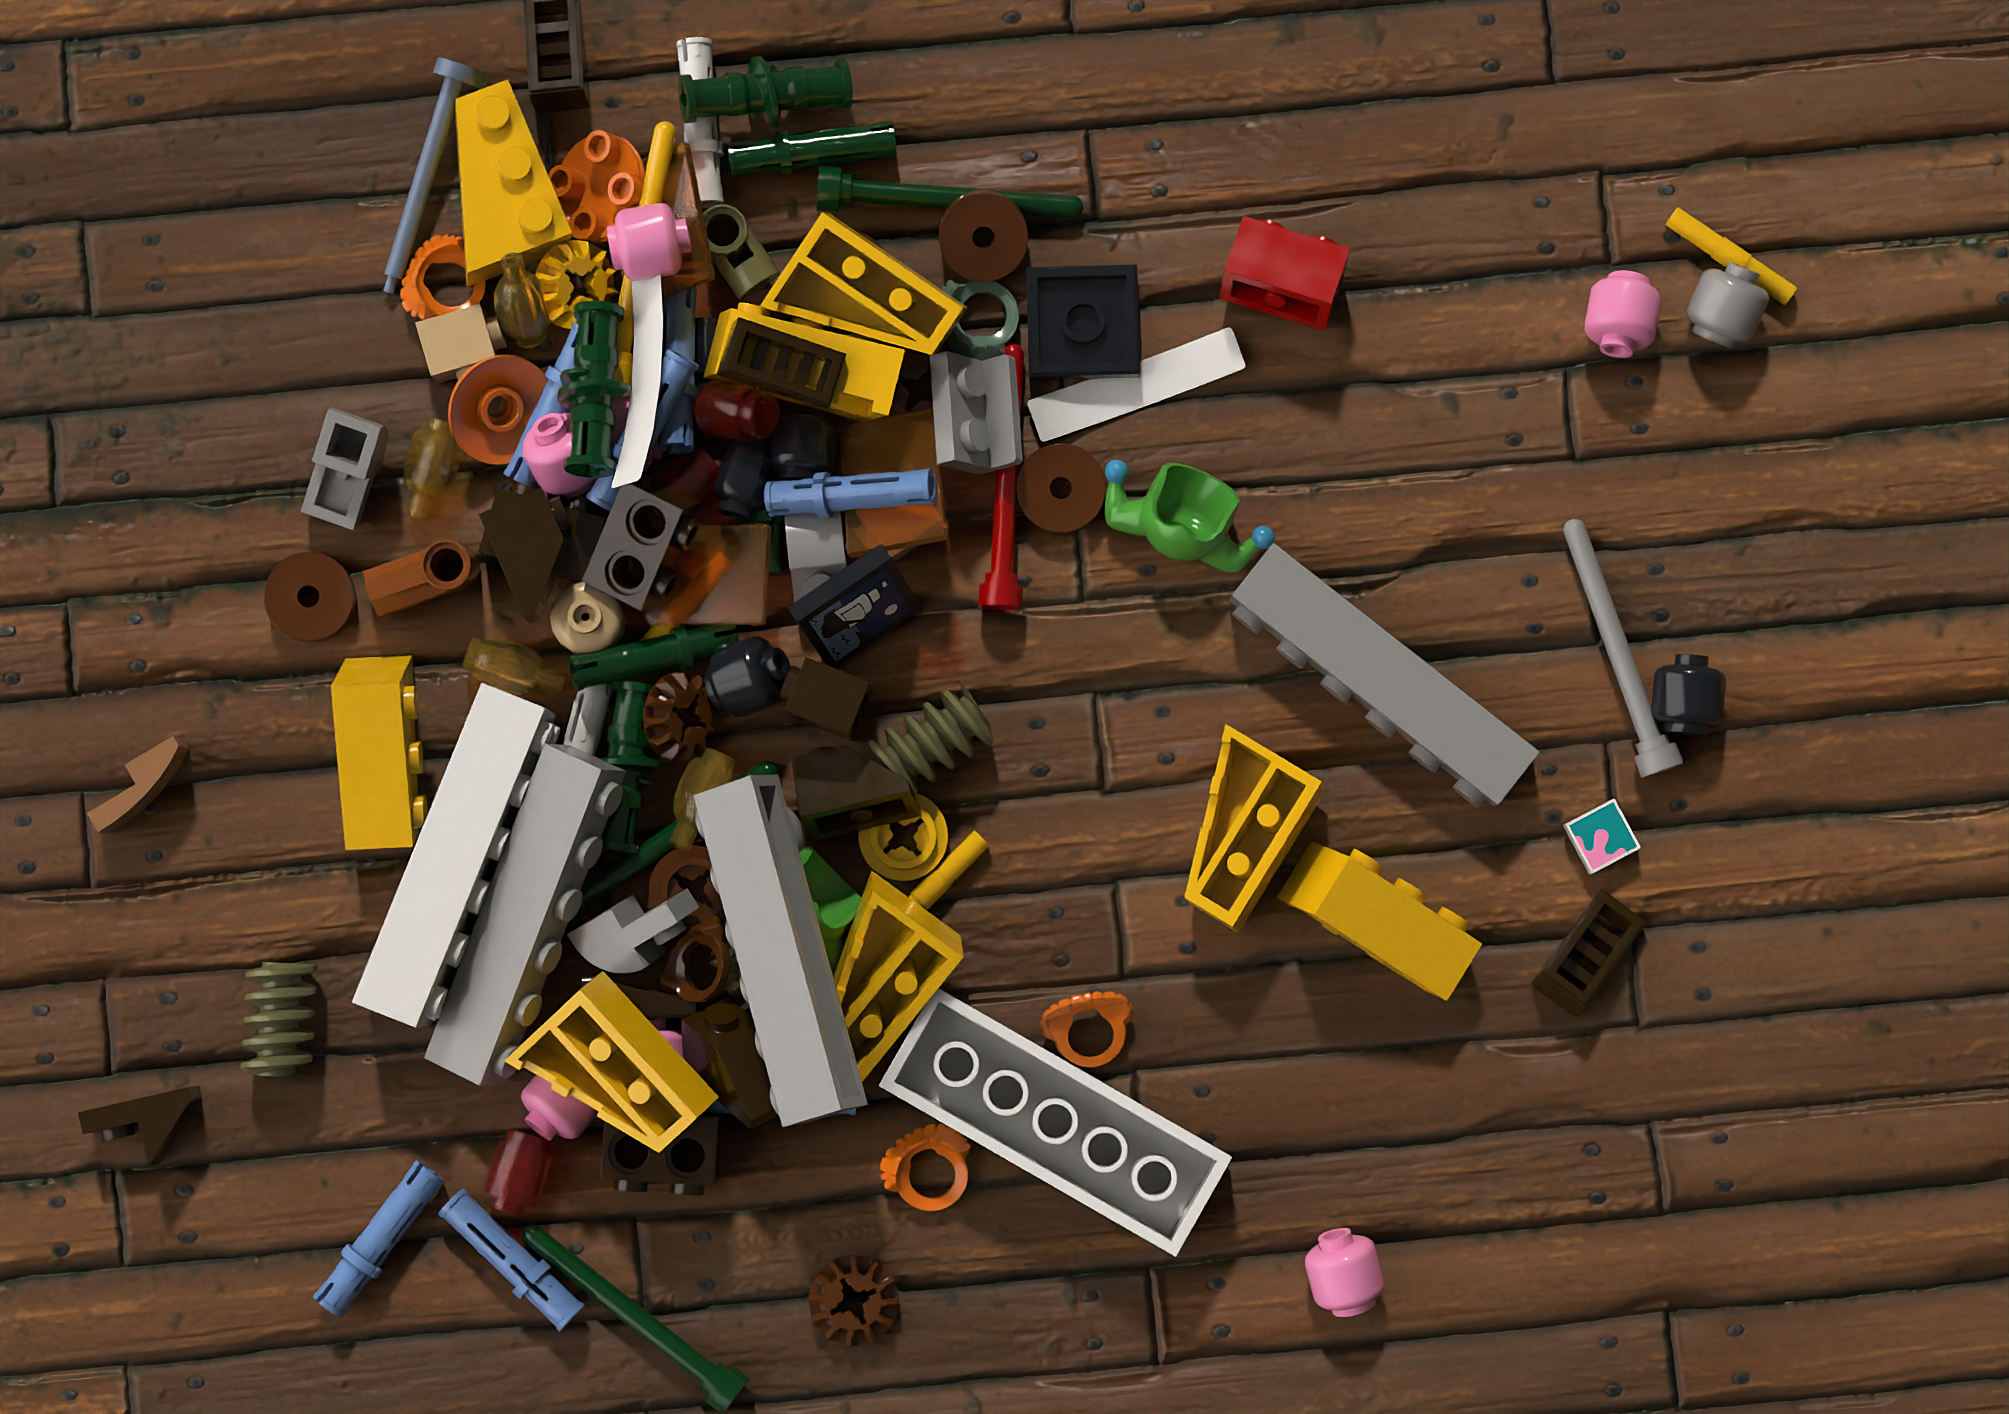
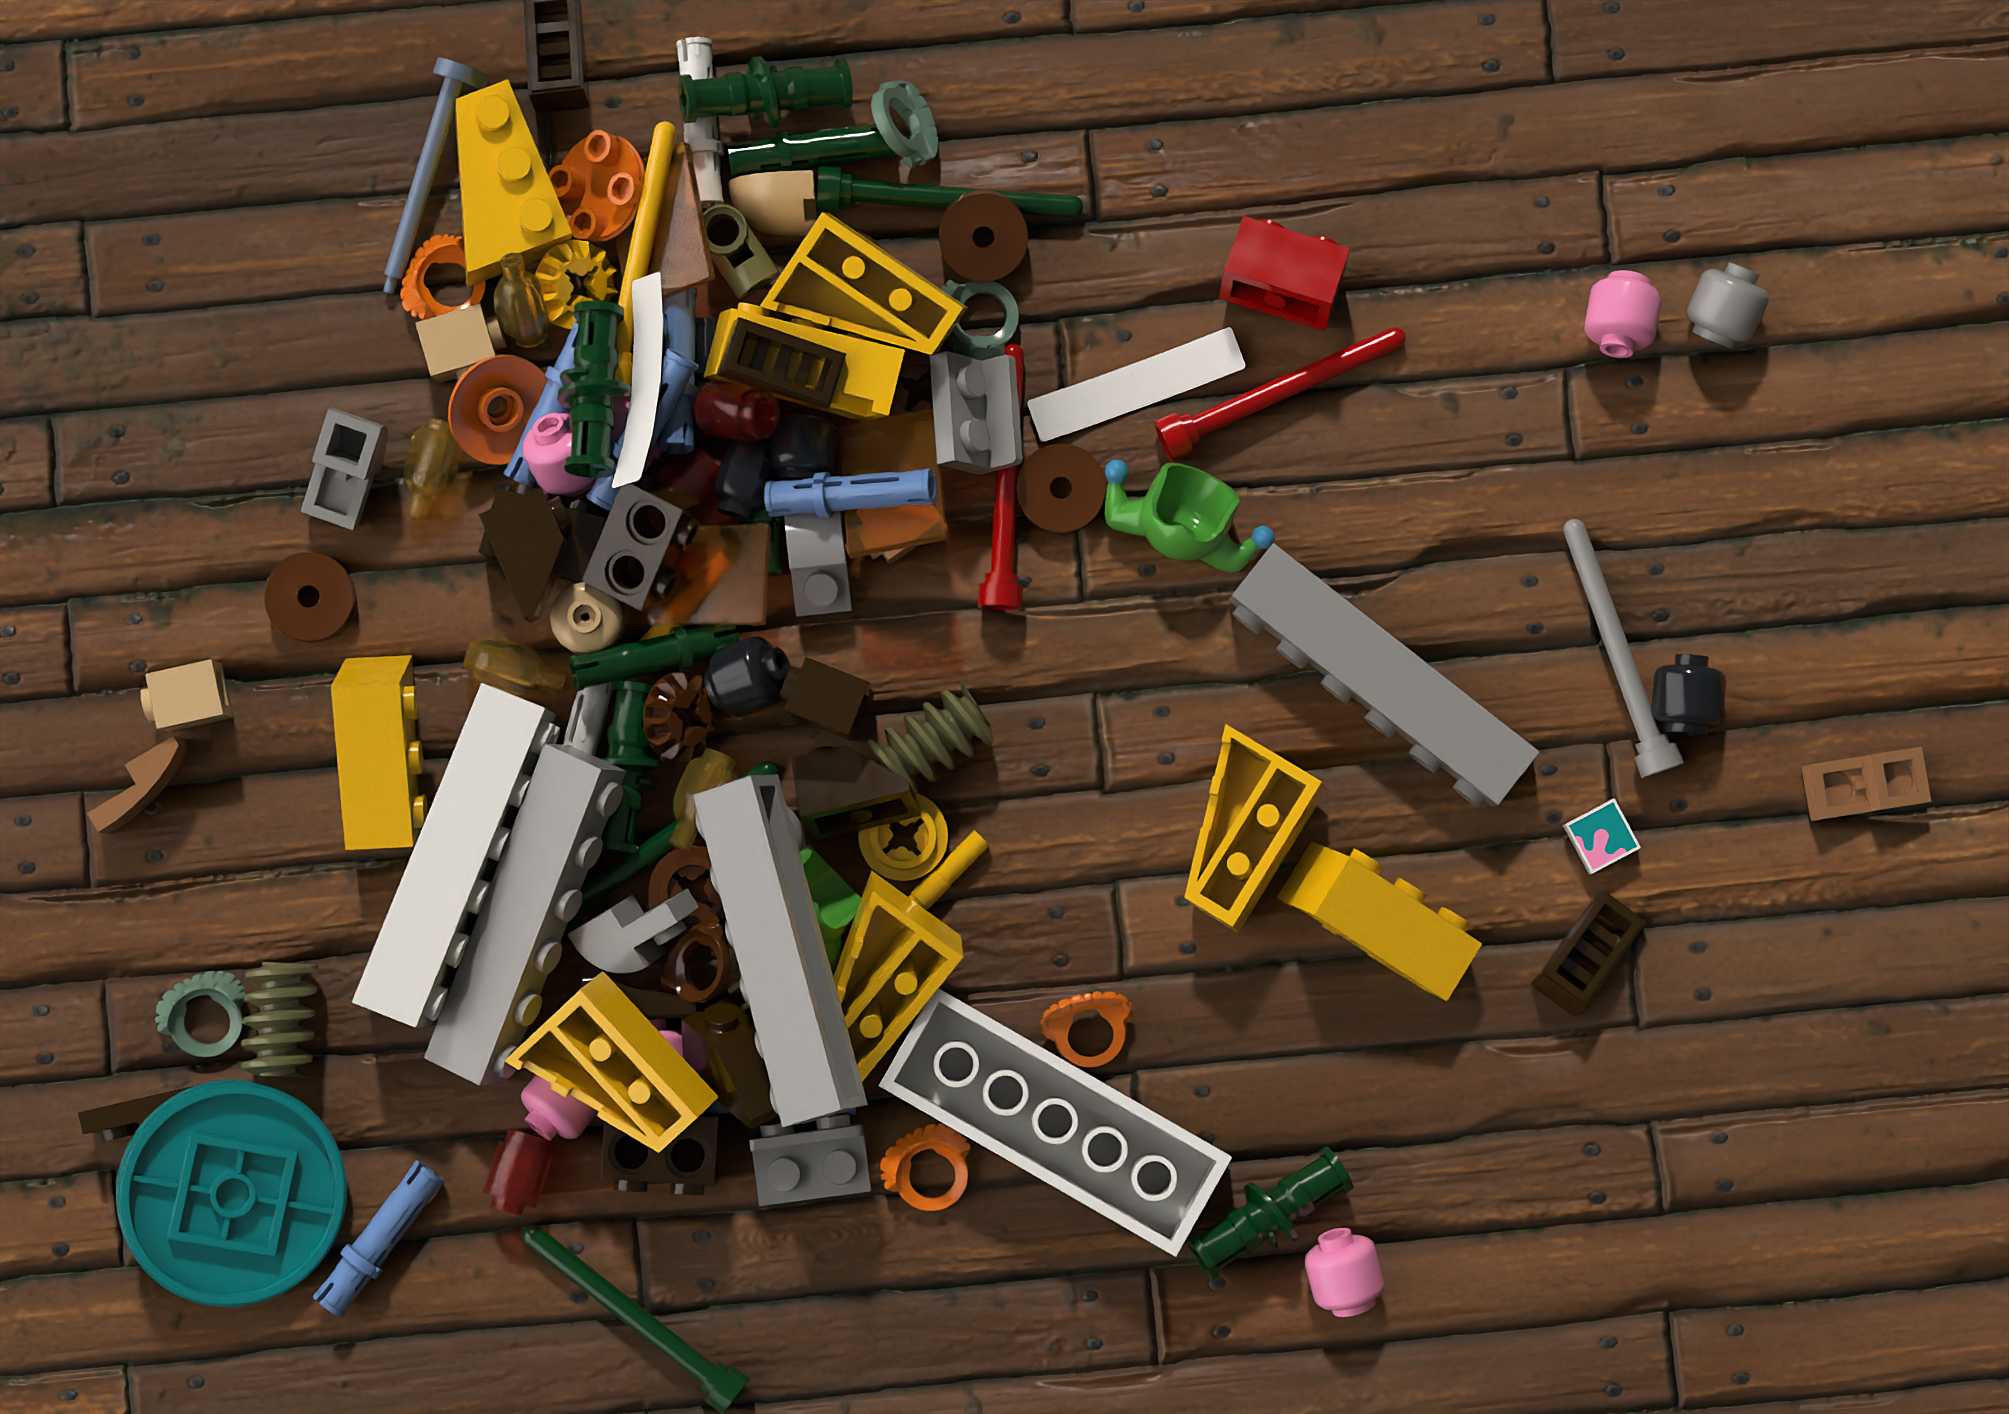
dark orange piece [362,539,480,618] -> none
medium blue pin [438,1188,585,1332] -> none
bright pink head [607,203,692,281] -> none
tile [788,544,922,668] -> none
reddish brown gear [808,1255,899,1347] -> none
black tile [1026,264,1140,380] -> none
yellow piece [1665,207,1797,306] -> none
none -> teal plate [116,1079,347,1307]
none -> tan brick [140,659,233,732]
none -> sand green piece [155,971,246,1057]
none -> tan brick [727,170,817,237]
none -> light grey bracket [749,1114,872,1206]
none -> sand green piece [871,80,938,168]
none -> red piece [1154,327,1406,462]
none -> dark green piece [1185,1146,1354,1281]
none -> medium nougat slope [1801,747,1932,821]

